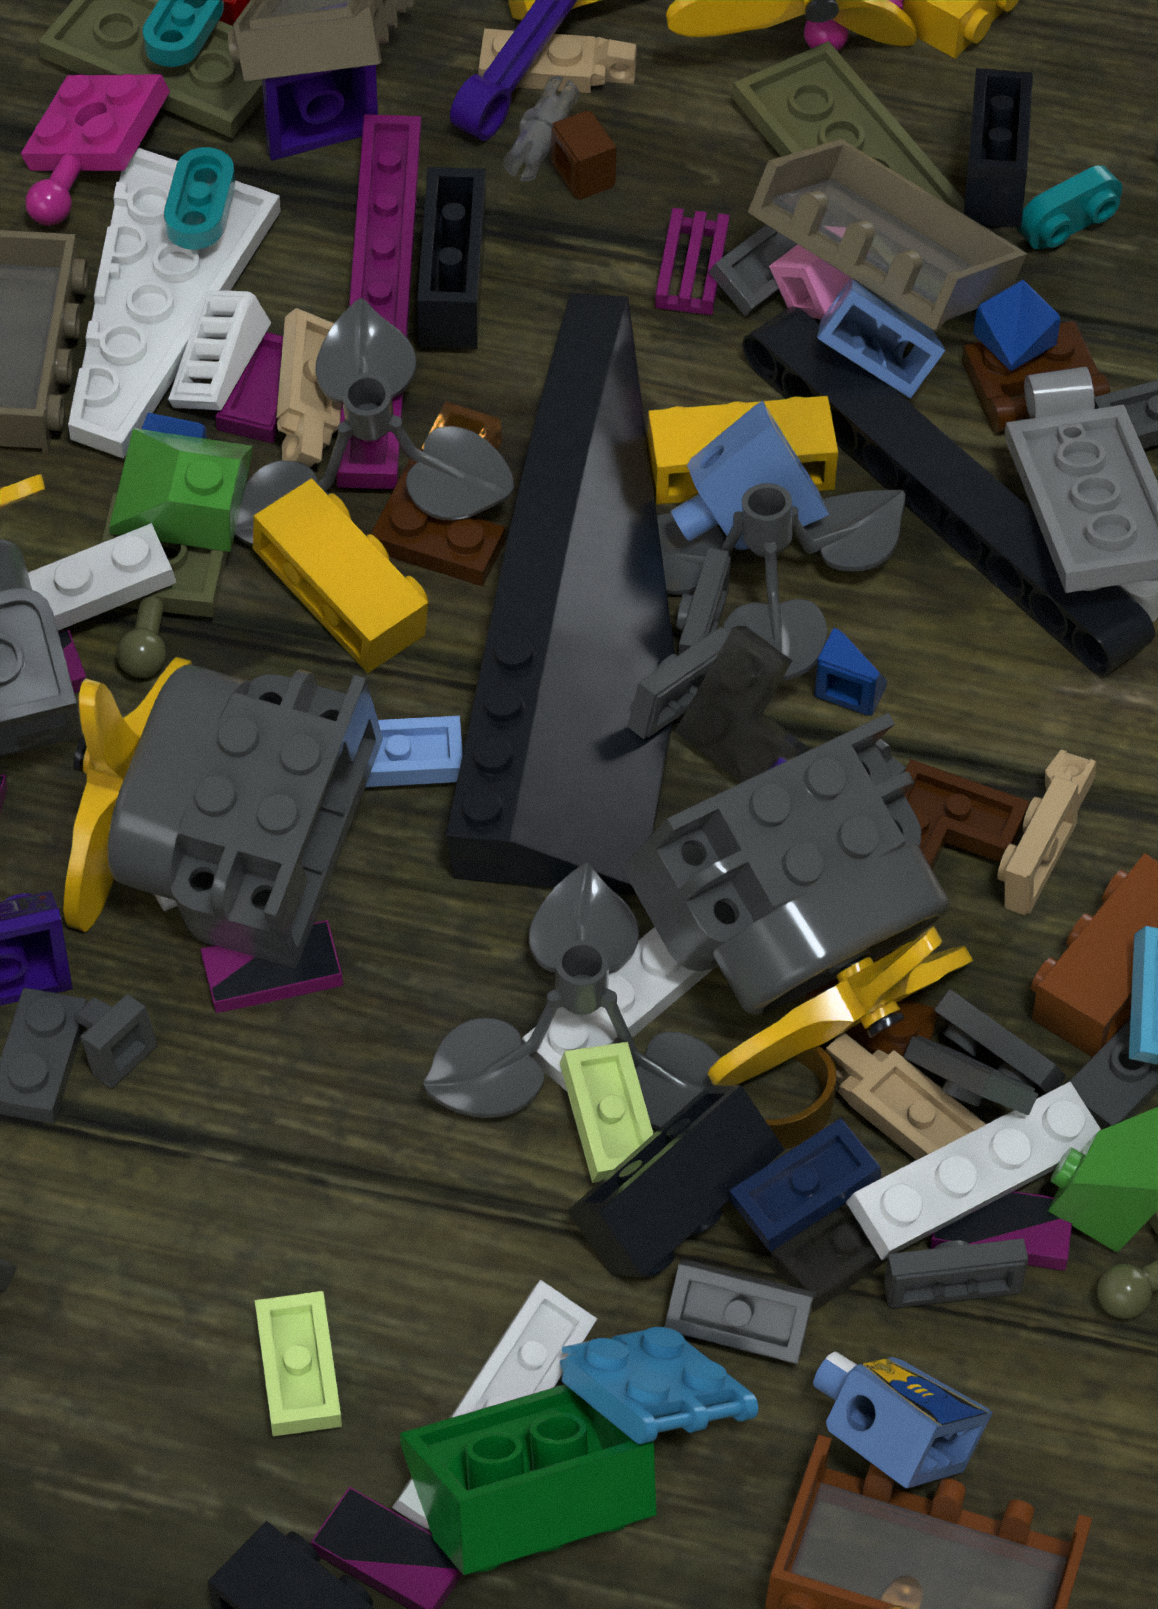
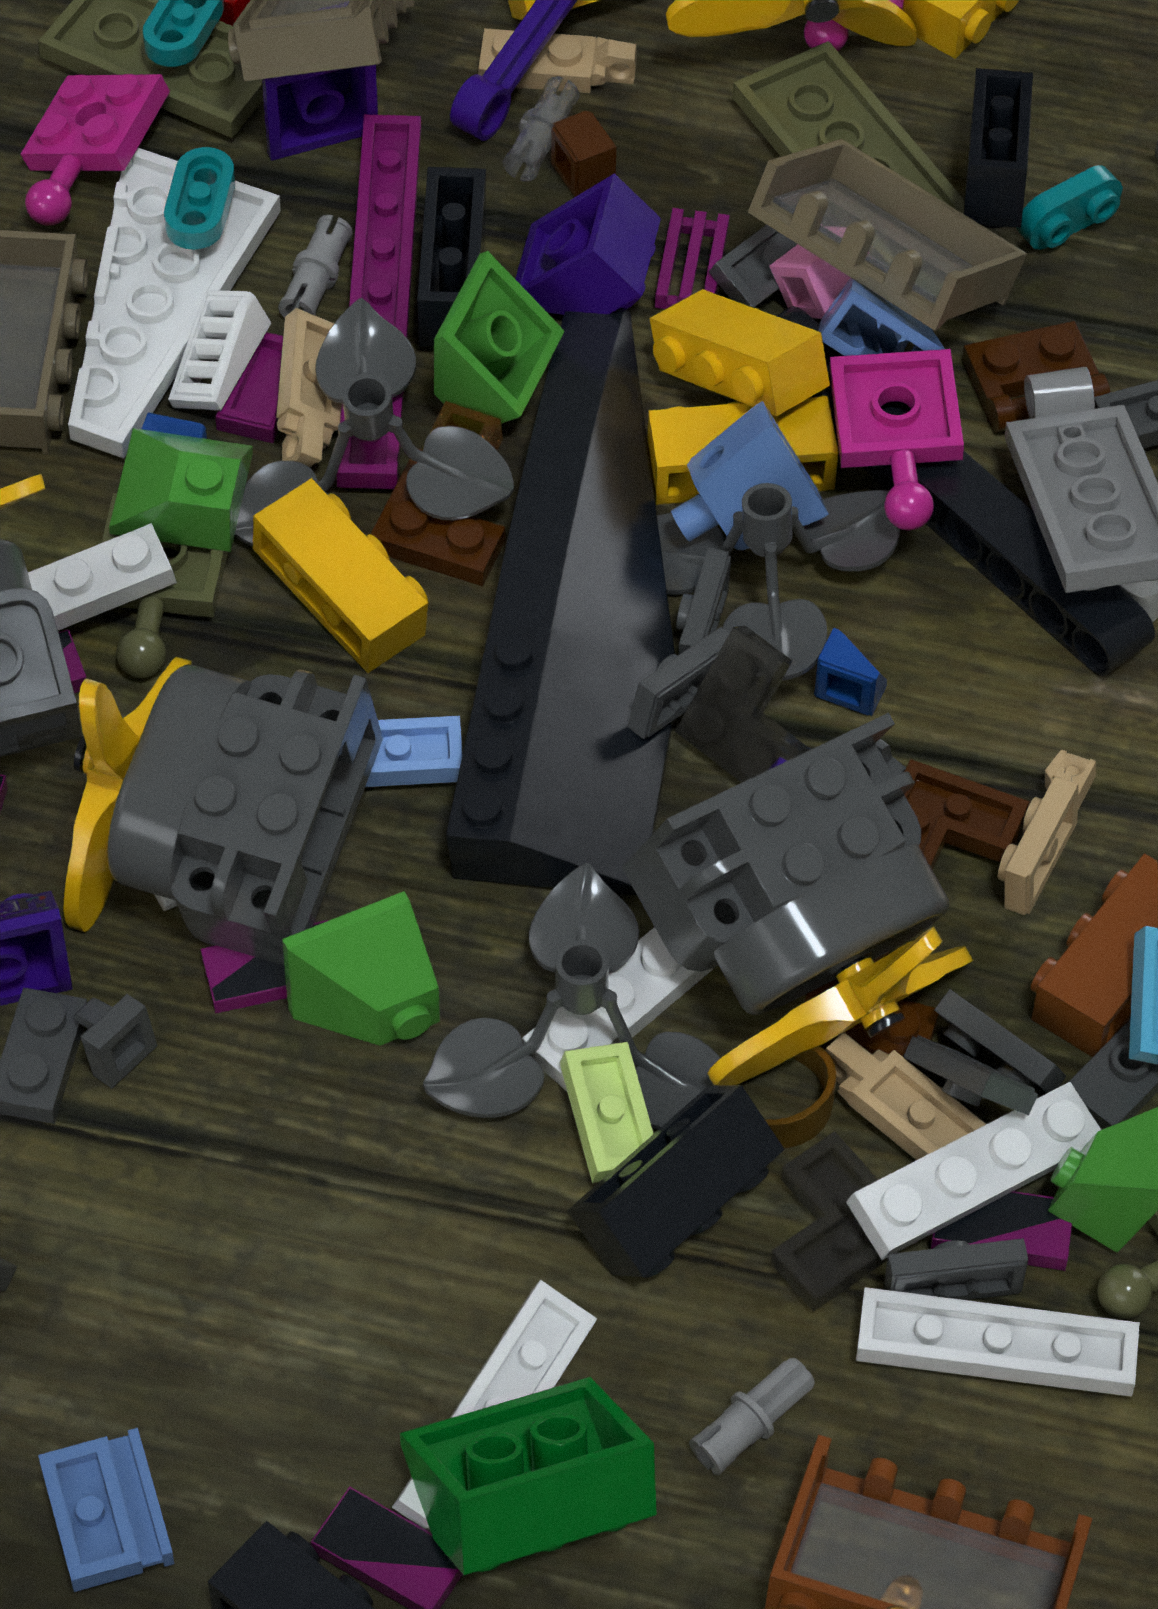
yellowish green plate [255,1291,342,1437] -> none
dark azure plate [560,1327,758,1444] -> none
dark grey plate [664,1259,816,1364] -> none
dark blue plate [729,1118,881,1252] -> none
medium blue torso [813,1352,993,1488] -> none
blue slope [973,280,1060,371] -> none
none -> medium blue plate [38,1428,174,1592]
none -> light grey pin [278,215,353,318]
none -> bright green slope [282,891,440,1046]
none -> bright green slope [434,251,564,432]
none -> dark purple slope [515,173,661,315]
none -> yellow brick [649,289,830,416]
none -> light grey axle [689,1358,815,1475]
none -> dark pink plate [829,349,964,531]
none -> white plate [856,1287,1140,1397]

